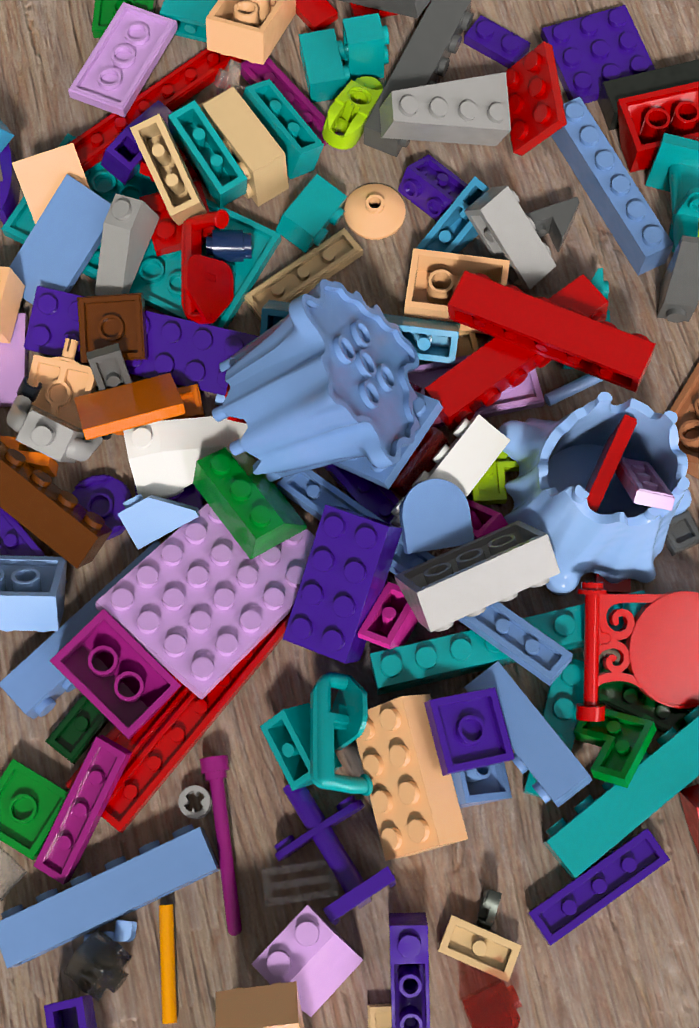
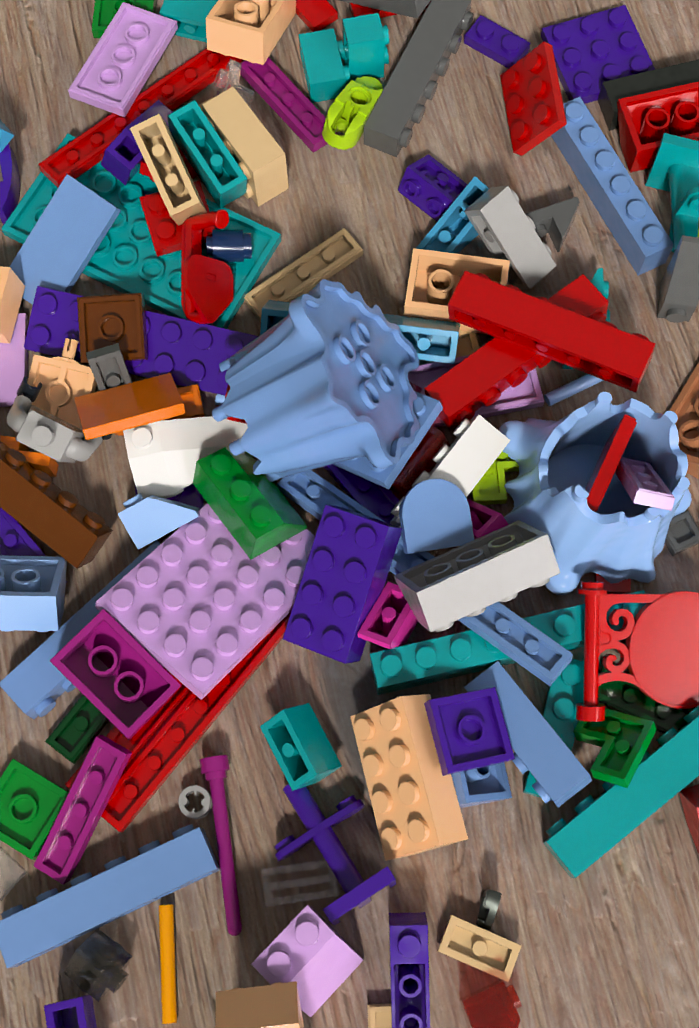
light nougat tile [12,143,90,224] -> none
dark purple tile [72,474,133,540] -> none
light blue hand [84,919,137,944] -> none
light grey slope [95,194,160,296] -> none
teal brick [242,79,324,180] -> none
teal brick [275,174,347,253] -> none
teal piece [310,672,373,796] -> none
light nougat dish [344,184,406,240] -> none
light grey wedge [379,72,511,146] -> none
dark purple plate [527,828,670,946] -> none

